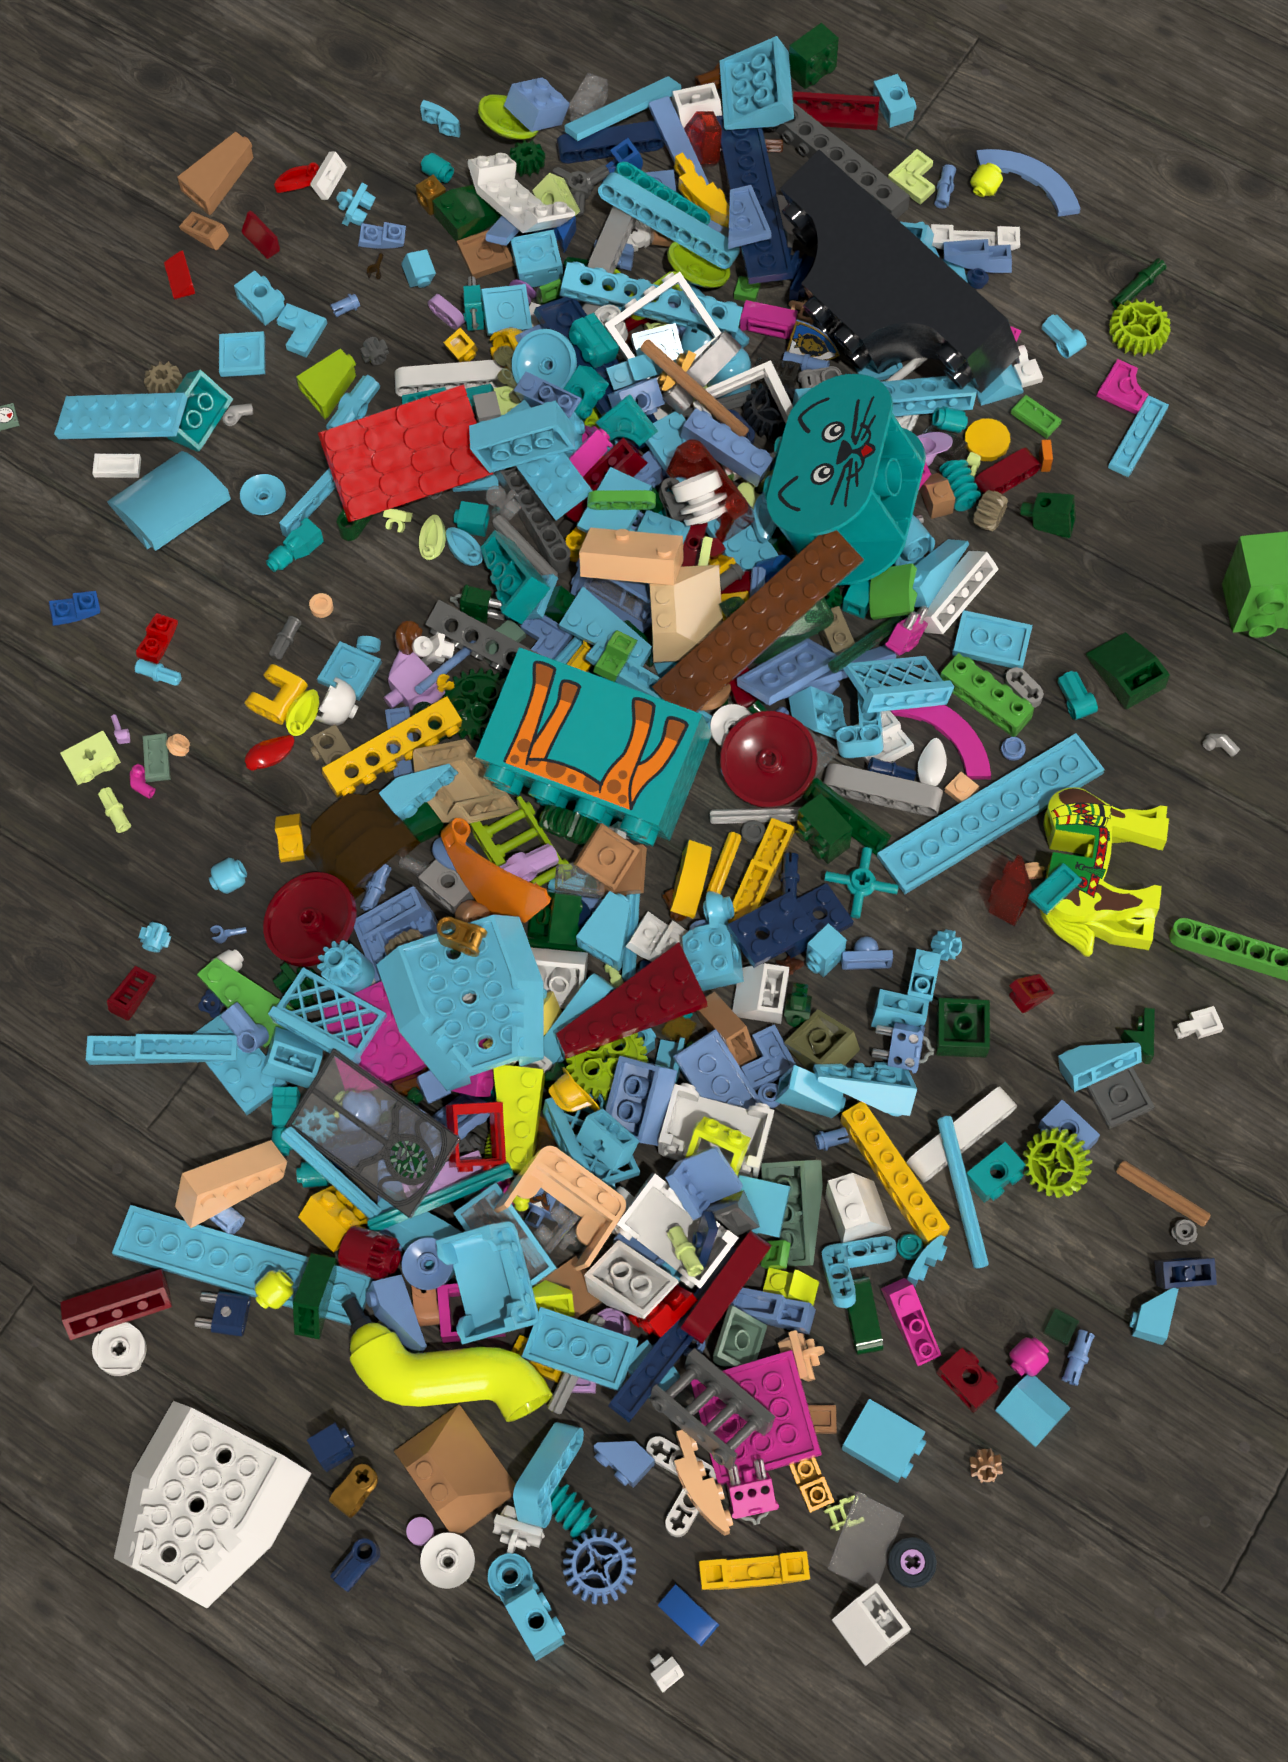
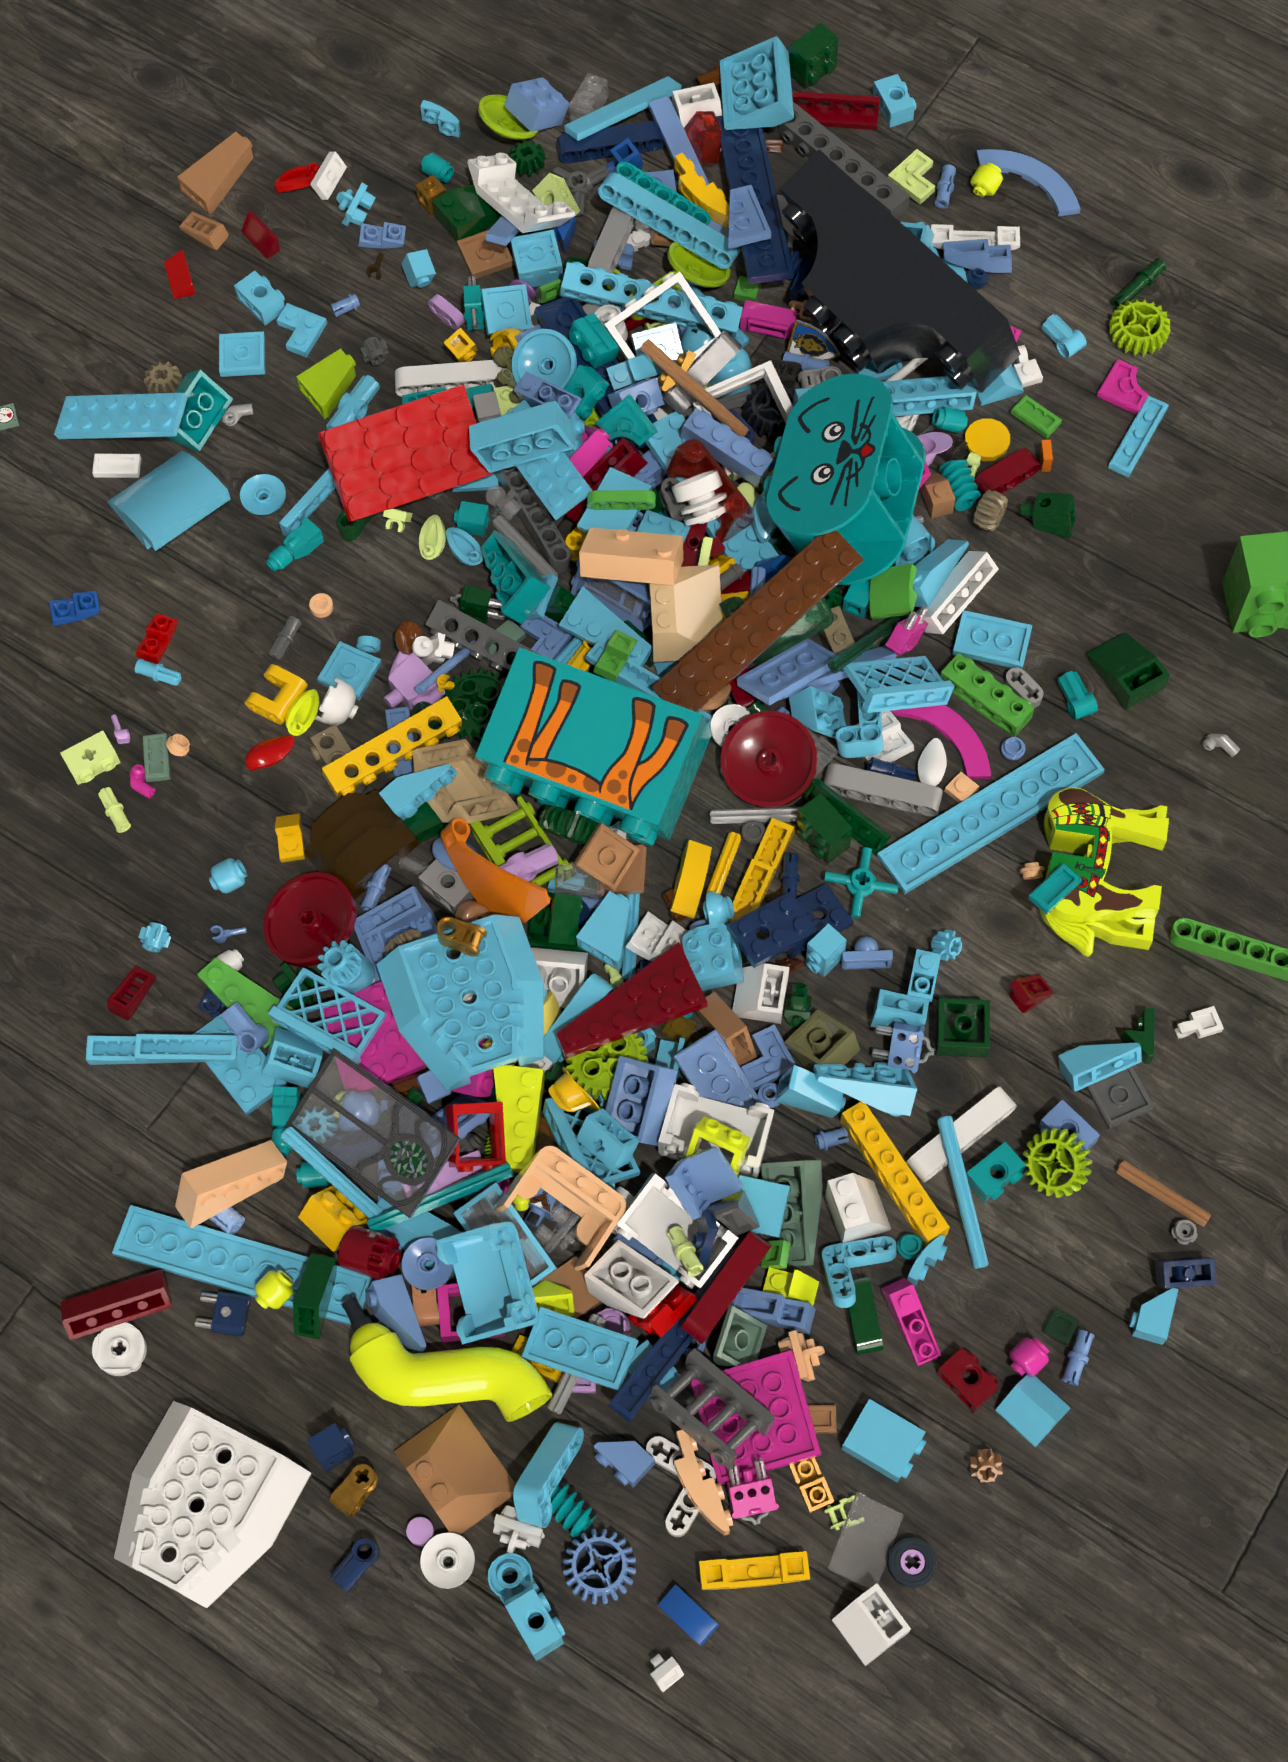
clear red slope [988,855,1032,926] -> none

